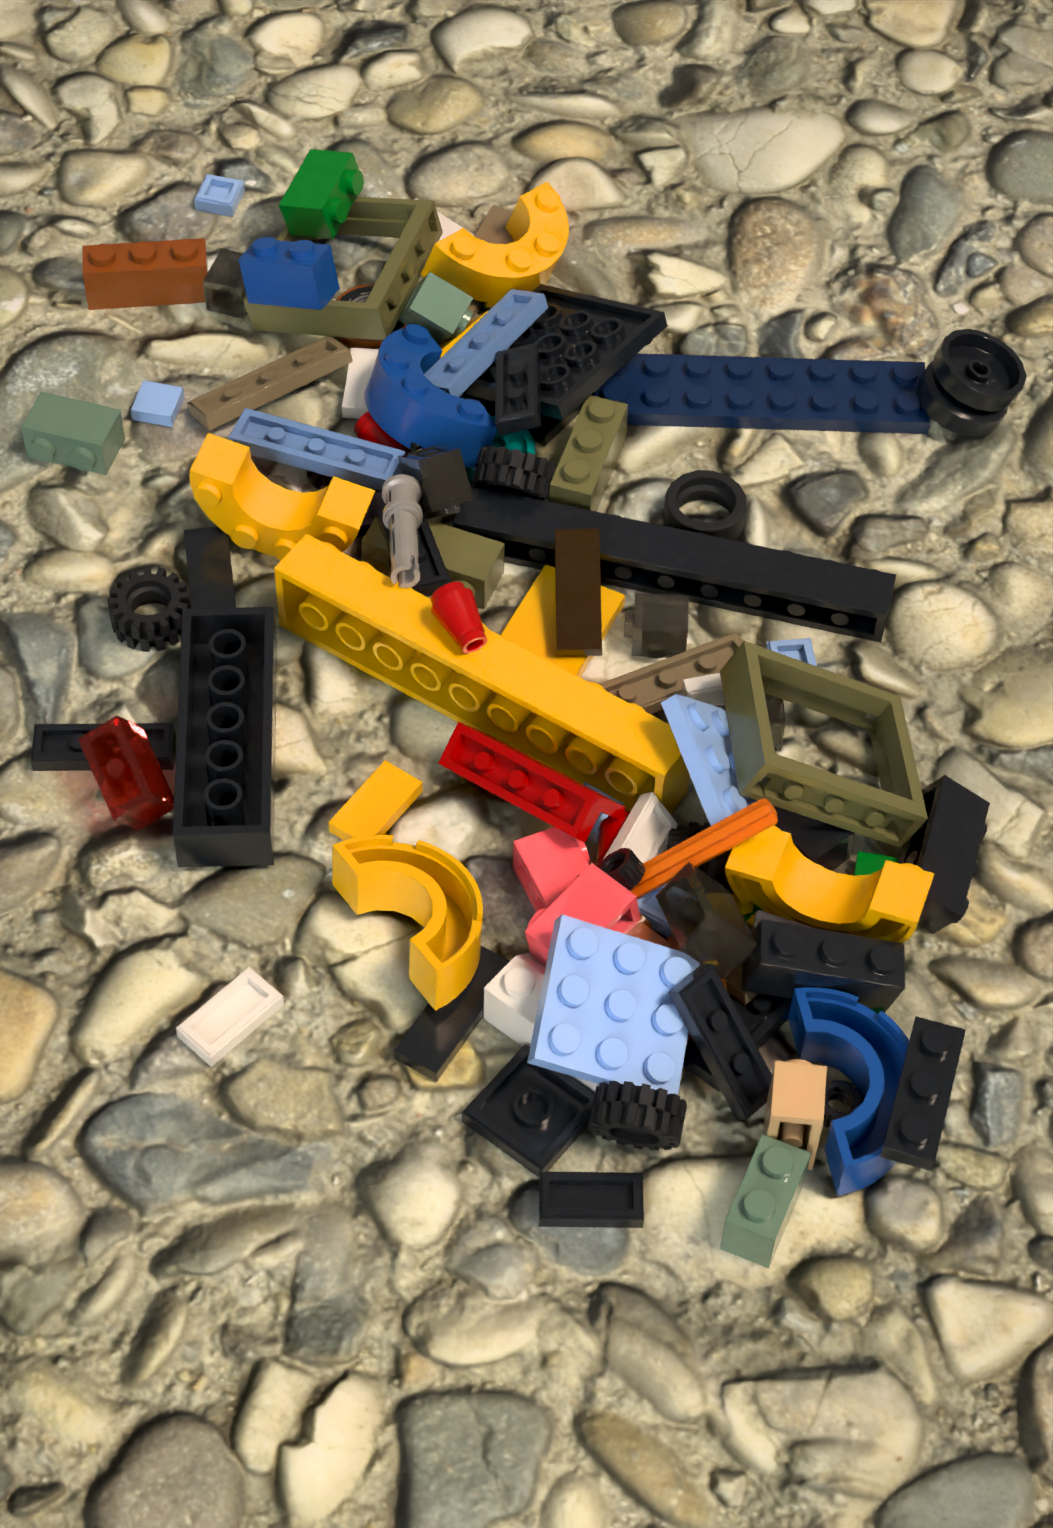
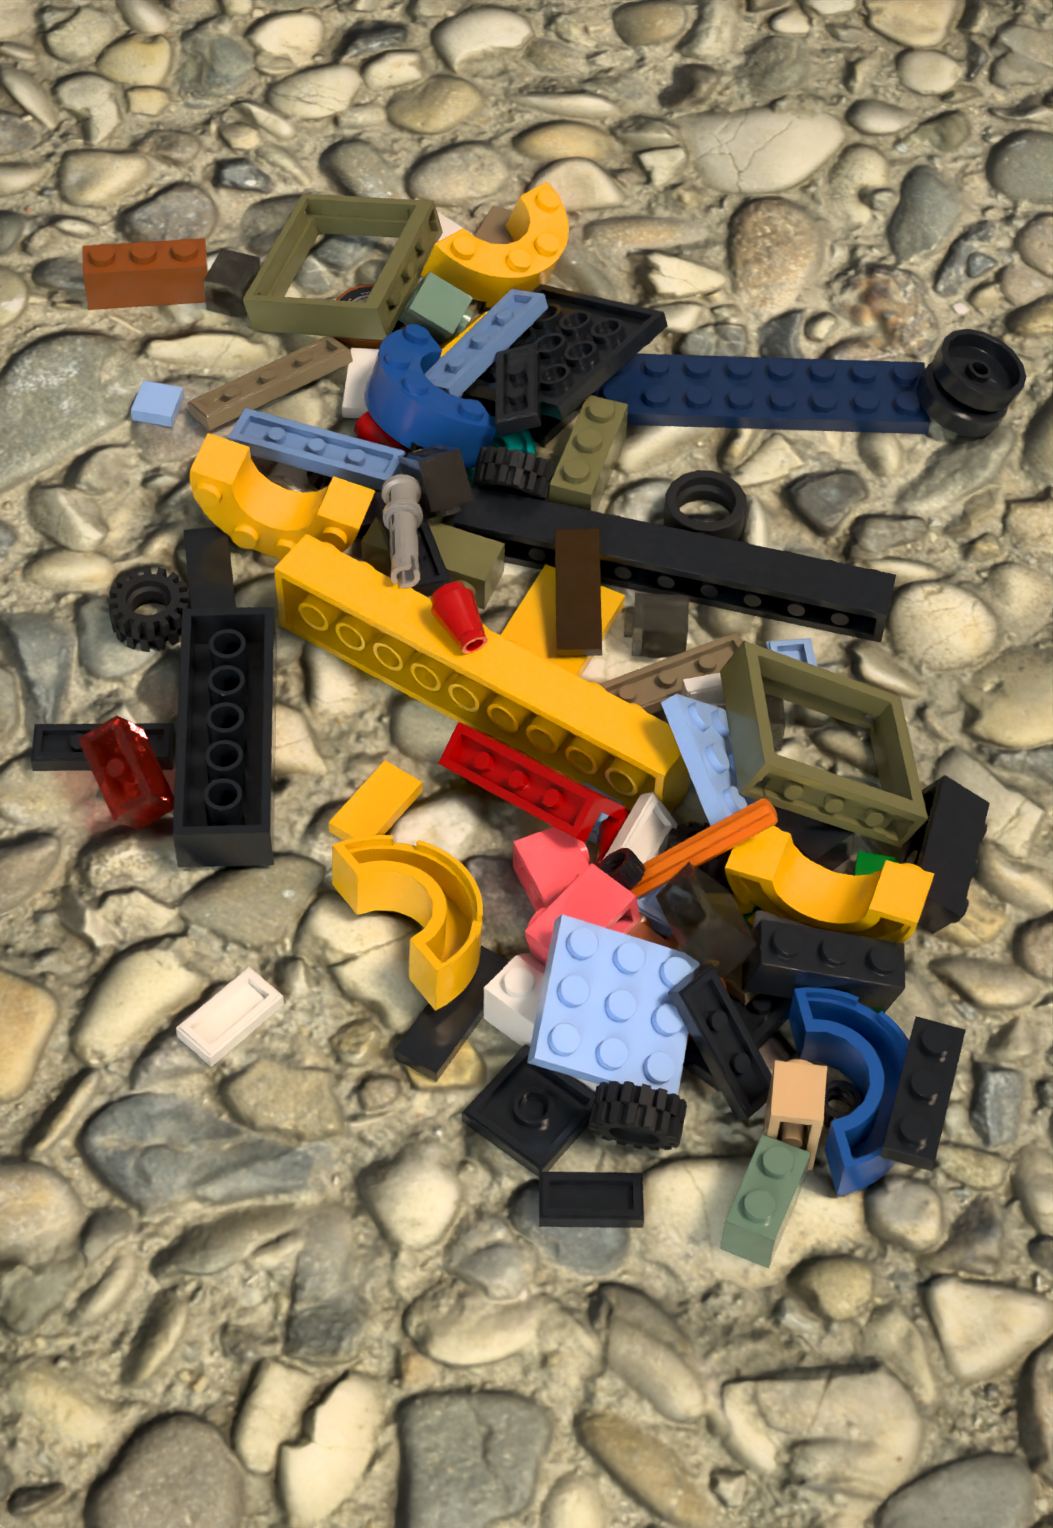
sand green brick [21,391,125,475] -> none
light blue tile [194,174,245,217] -> none
blue brick [238,237,340,310] -> none
green brick [279,149,364,239] -> none

